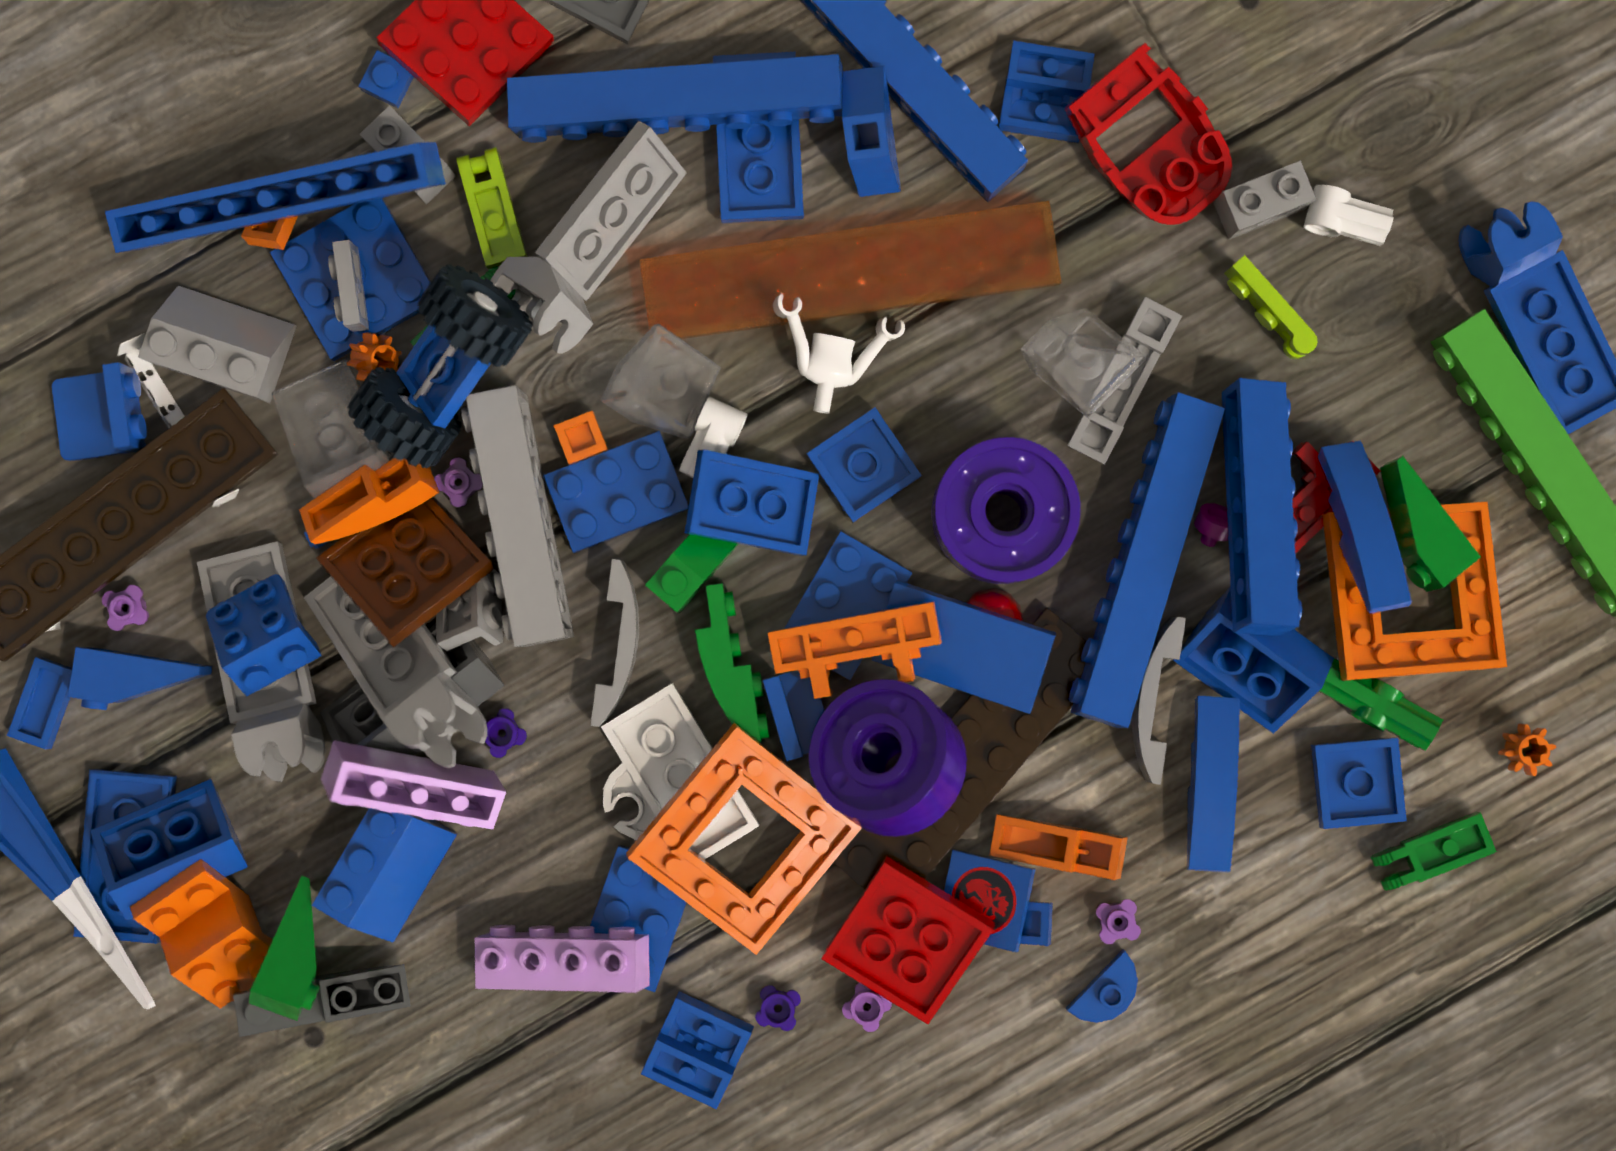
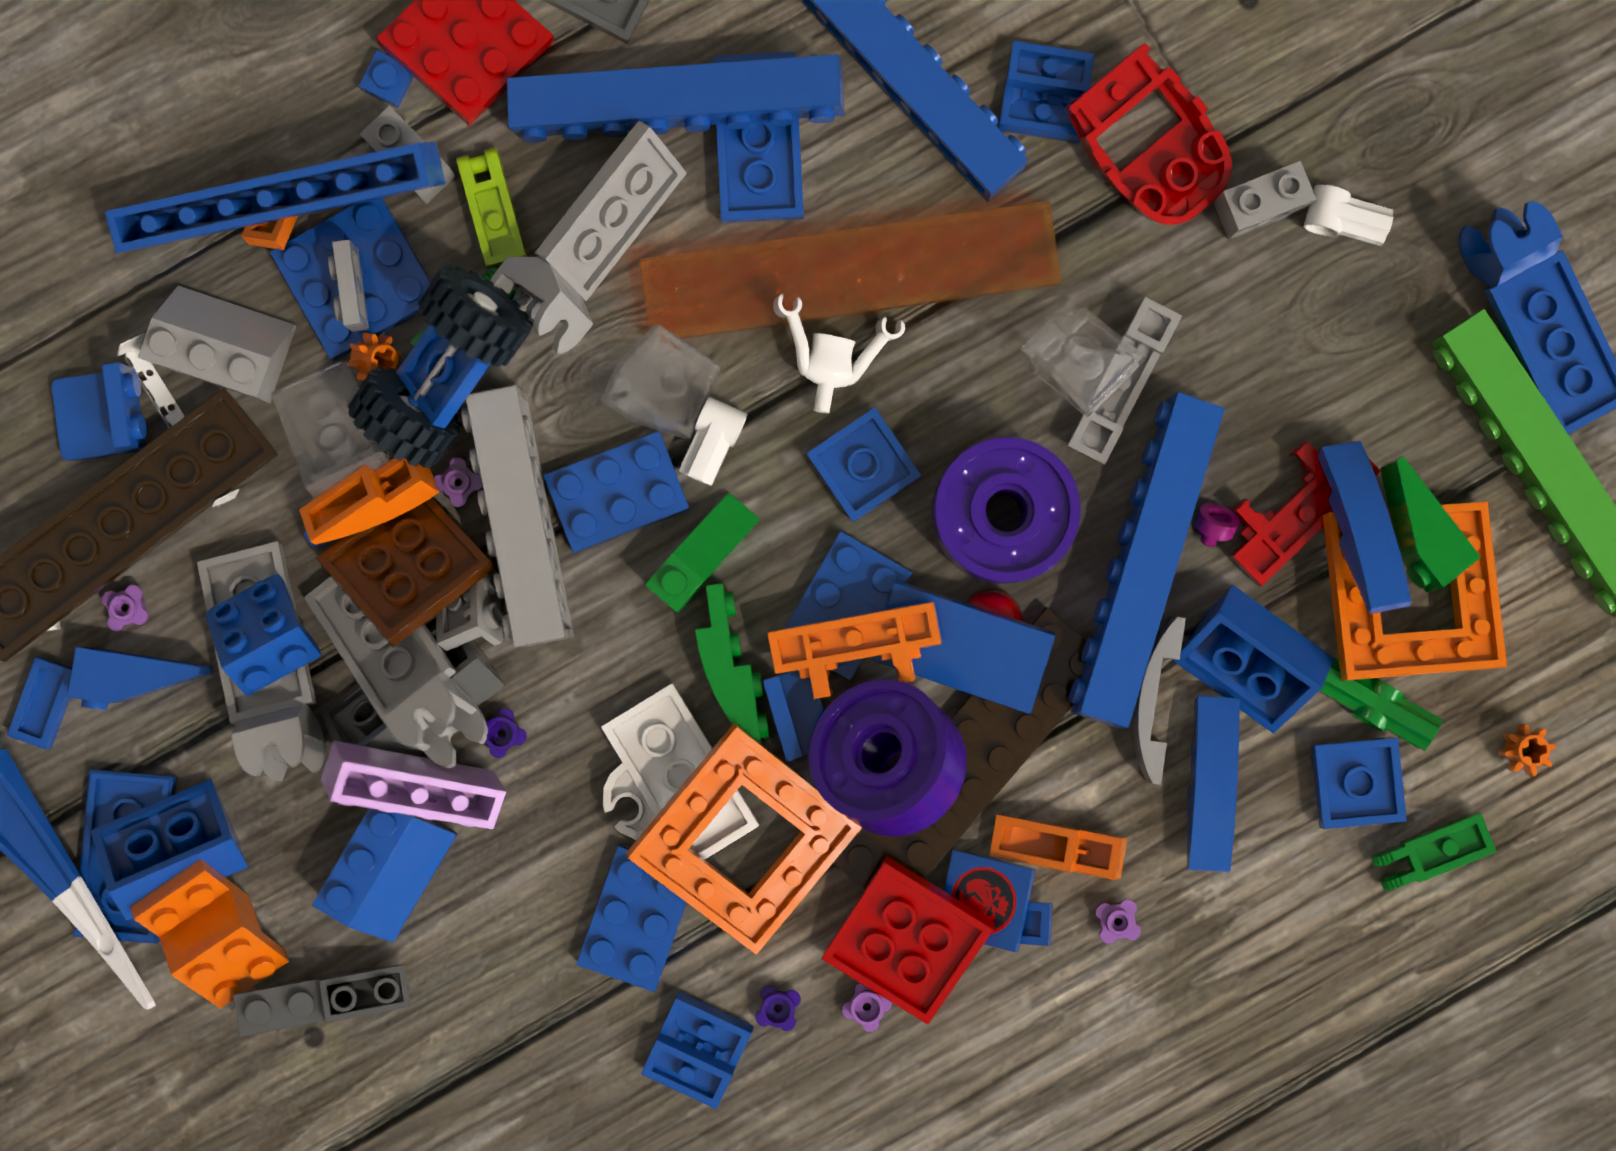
green slope [249,876,320,1021] -> none
lavender brick [475,925,650,993] -> none
orange plate [553,411,608,465] -> none
light grey slope [591,559,639,727] -> none
blue plate [684,449,819,556] -> none
blue slope [842,65,901,197] -> none
blue plate [1065,949,1138,1023] -> none
blue brick [1222,378,1302,636] -> none
lime plate [1224,255,1318,359] -> none

